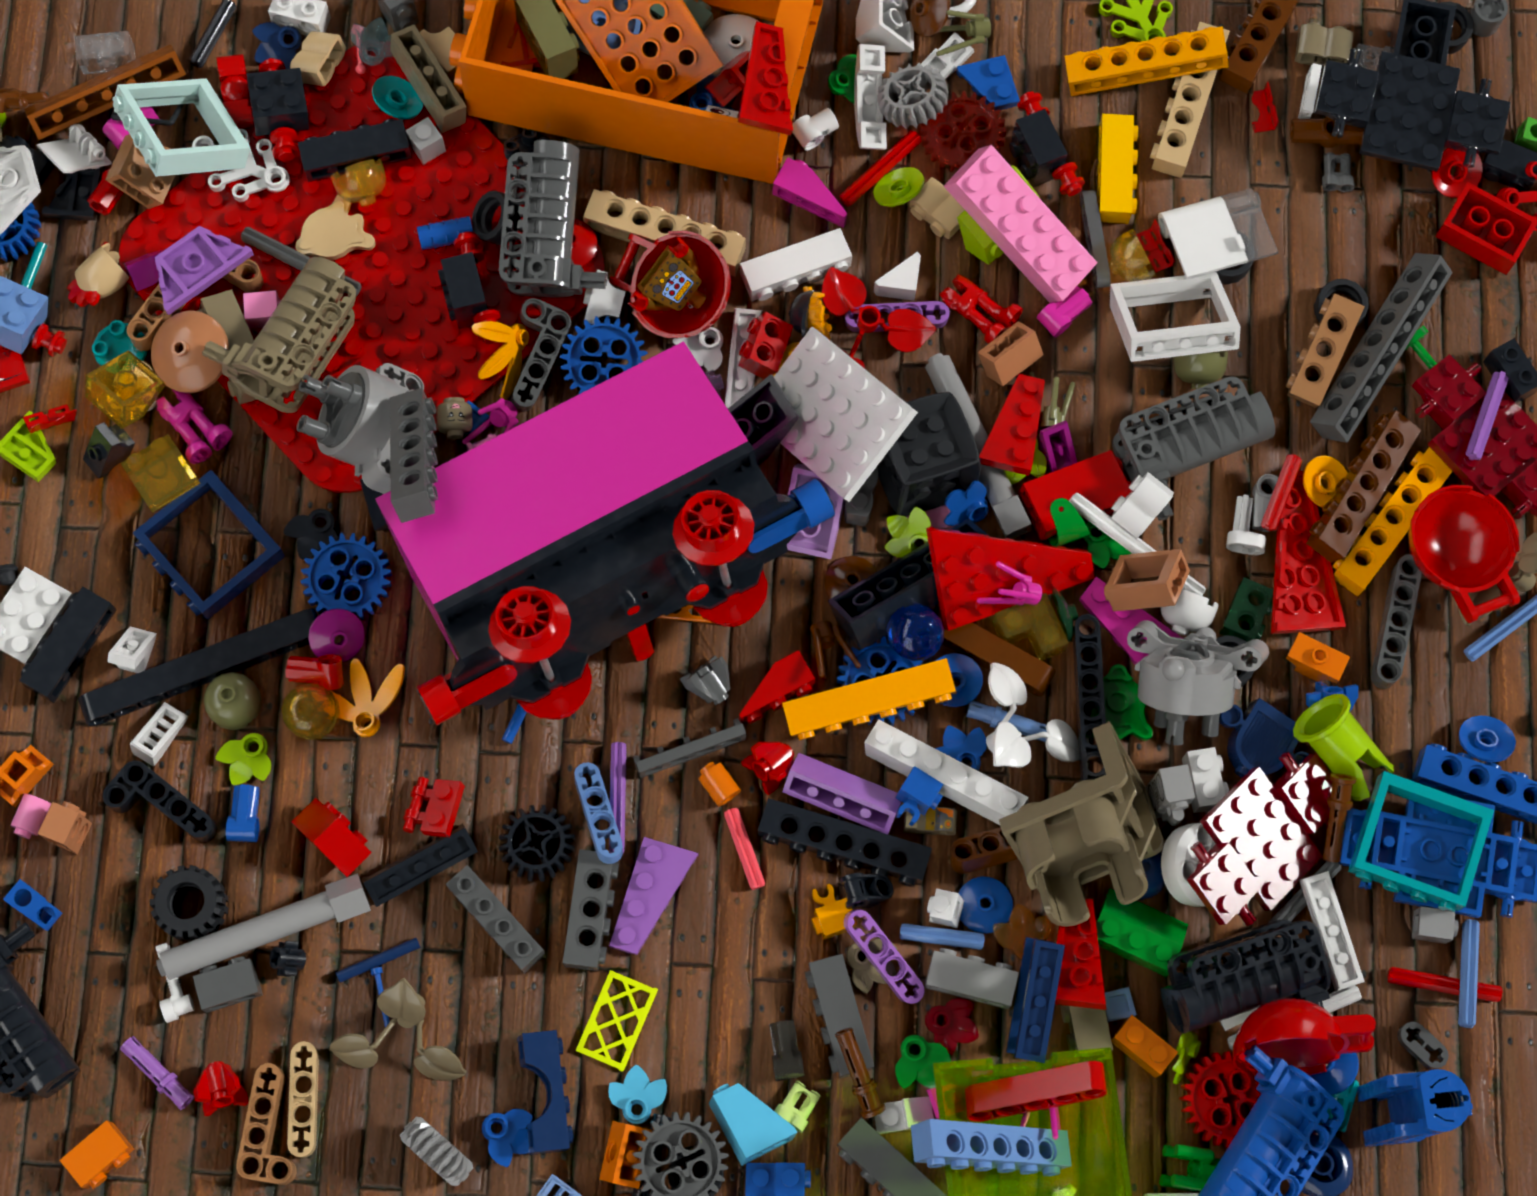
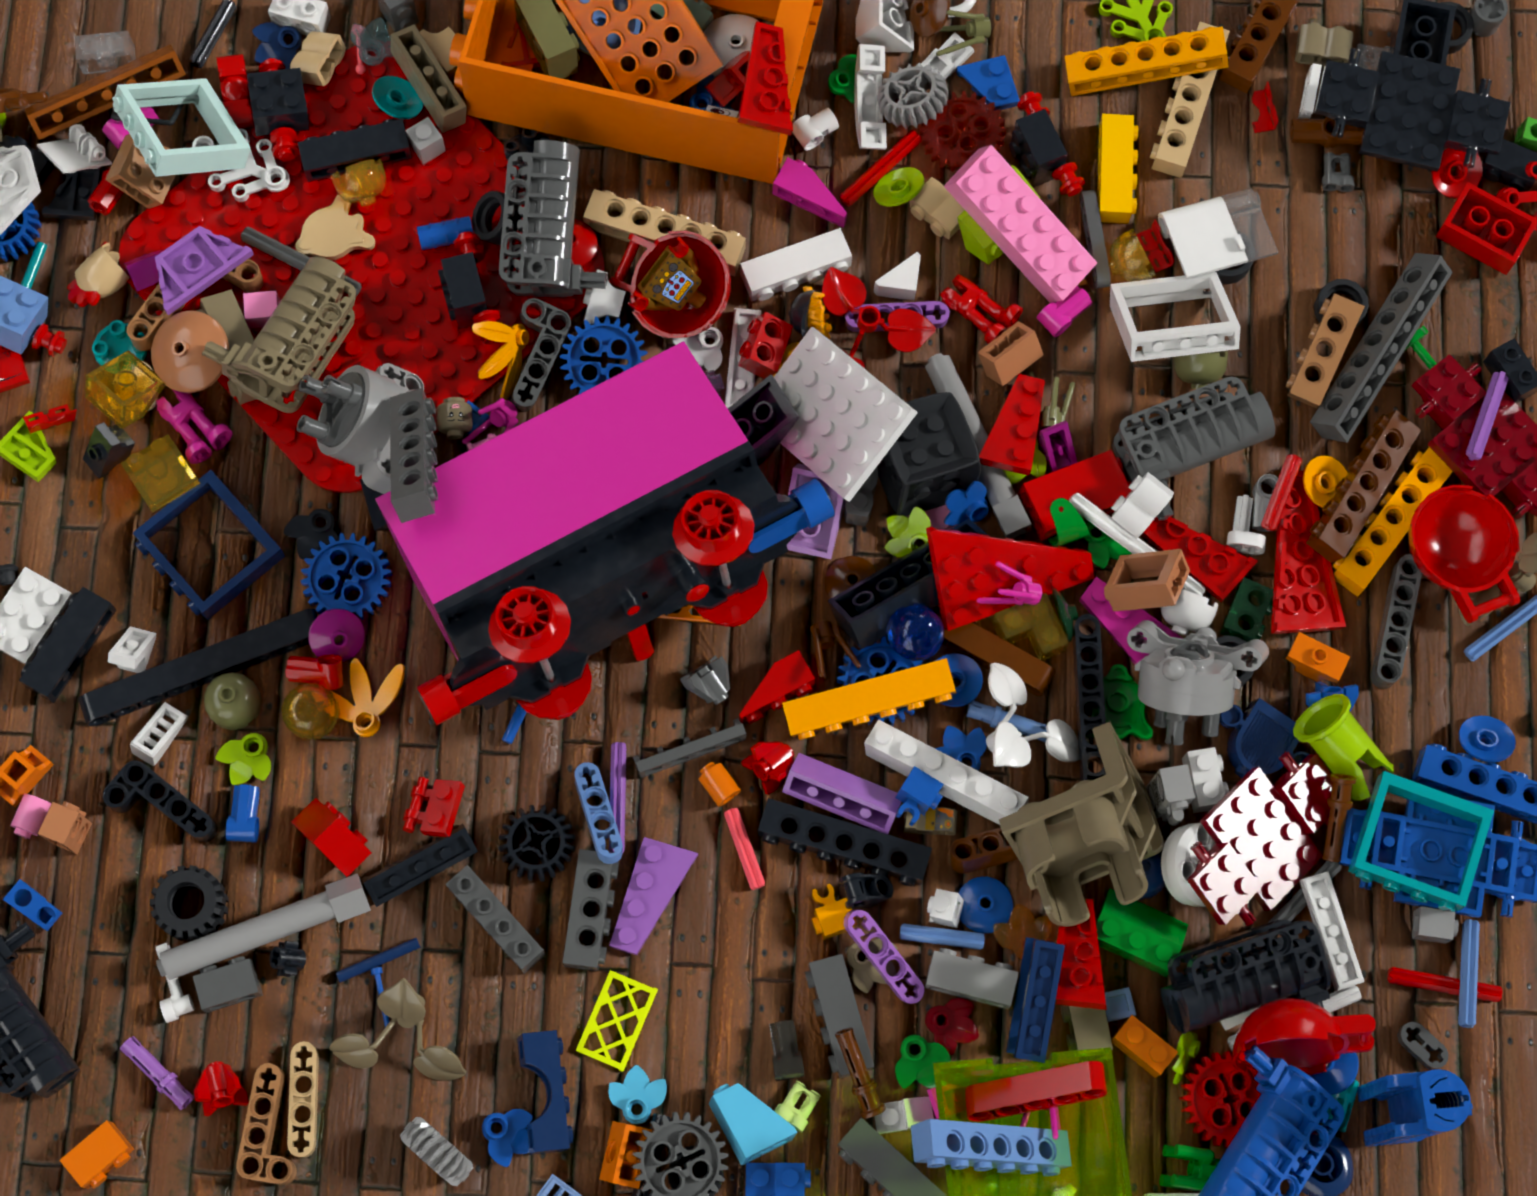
none -> red wing [1141,516,1258,603]

